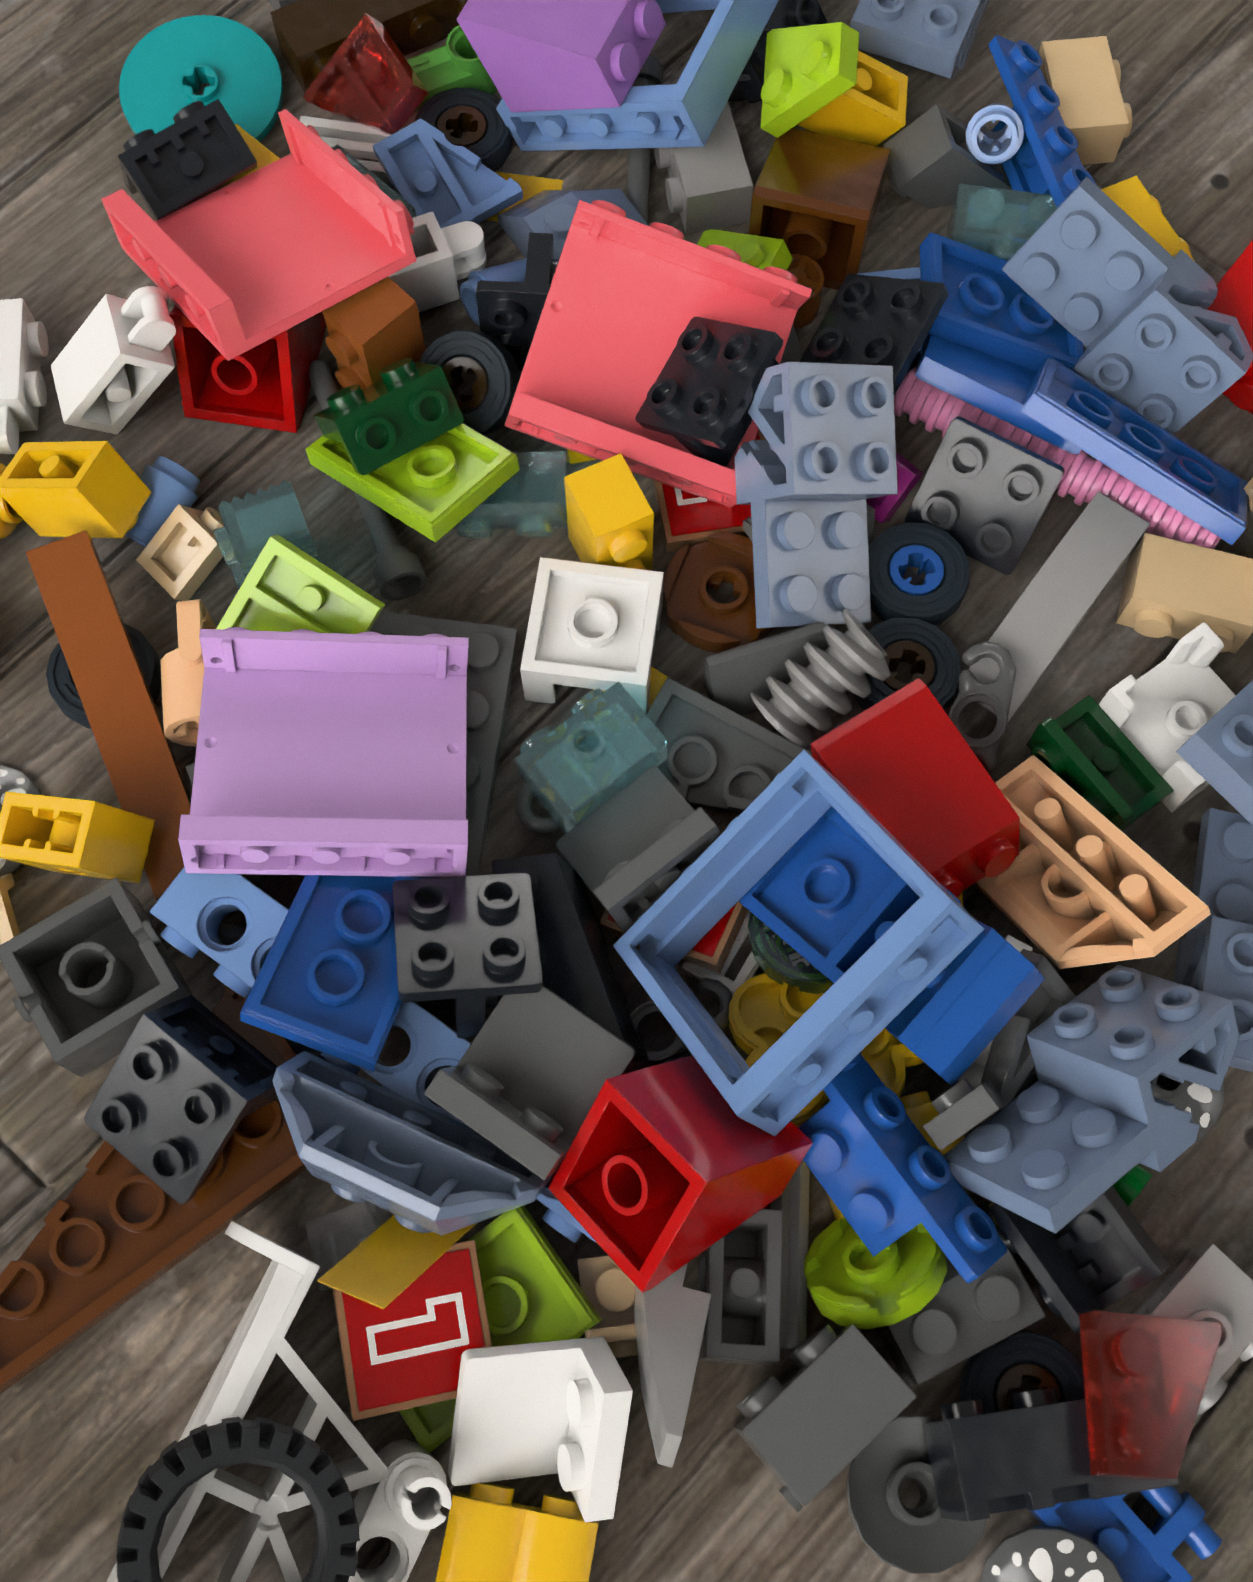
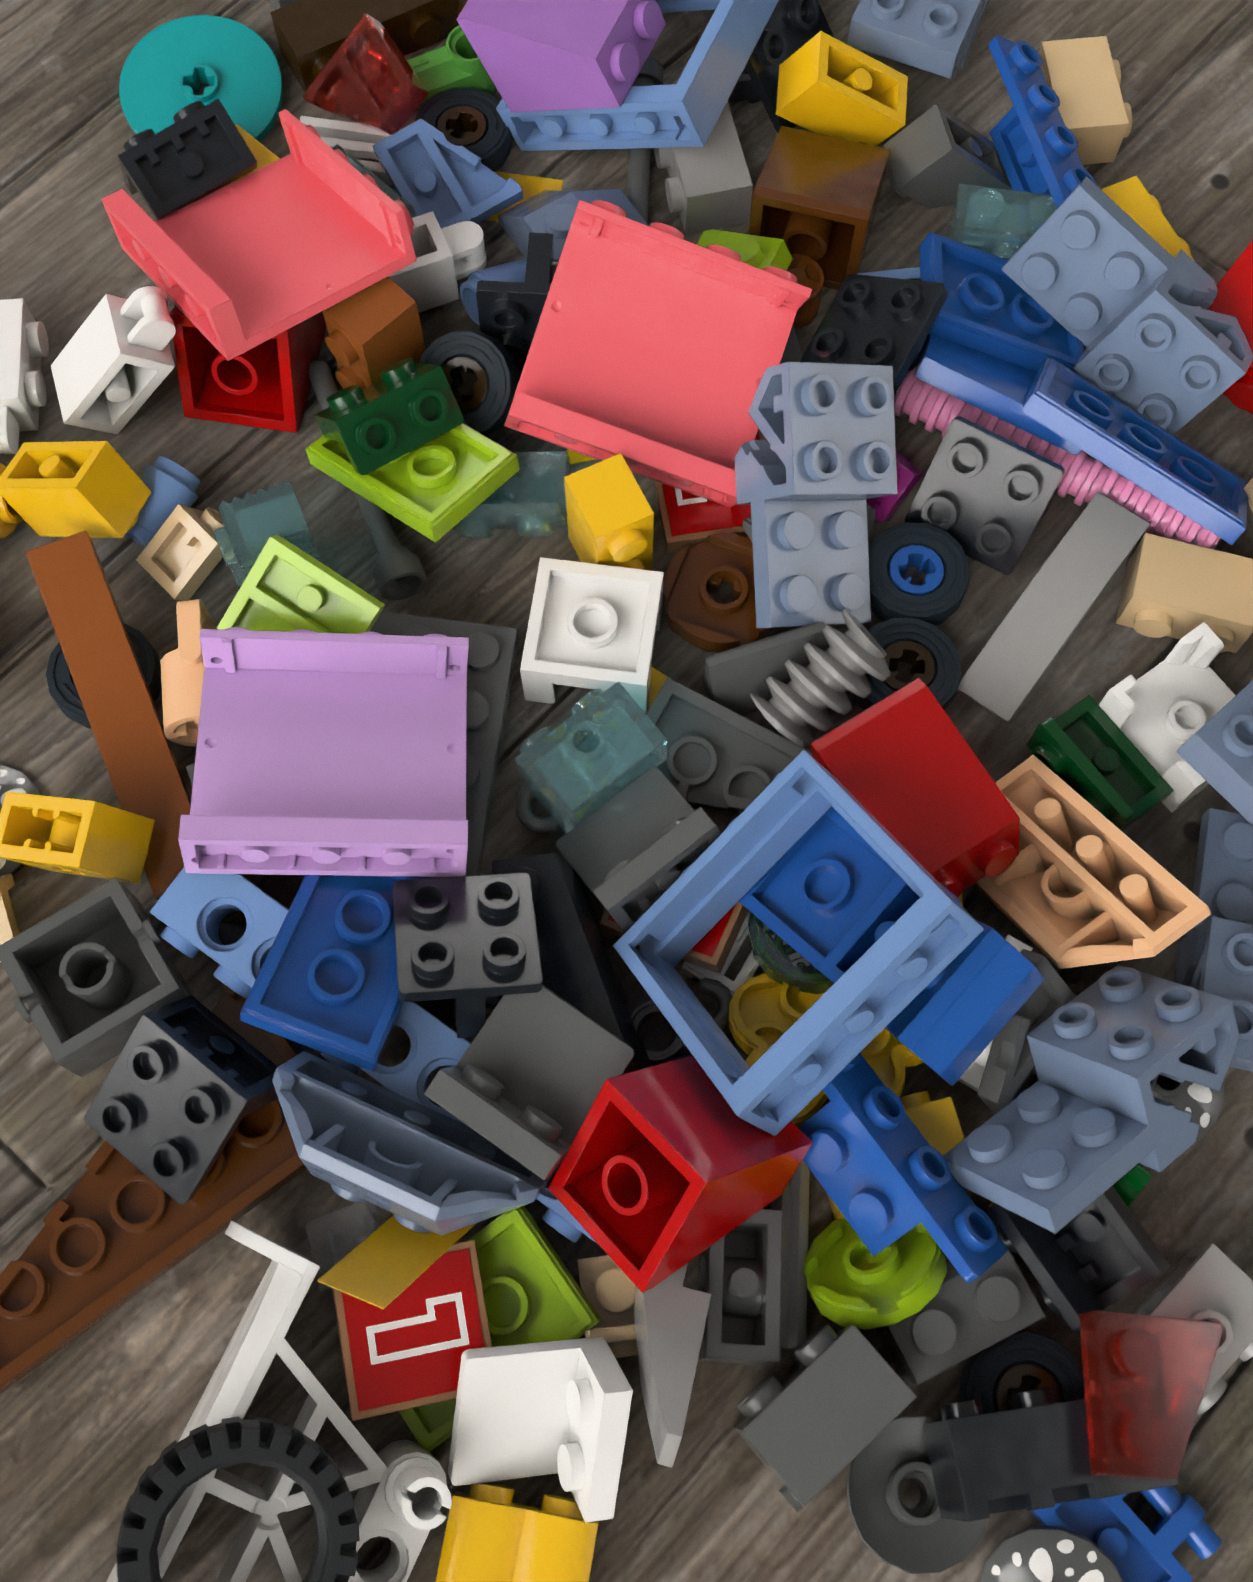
black bracket [635,317,783,467] -> none
lime wing [760,22,859,138] -> none
dark grey plate [923,1078,1007,1151] -> none
dark grey piece [949,641,1016,771] -> none
medium blue cone [966,103,1024,164] -> none

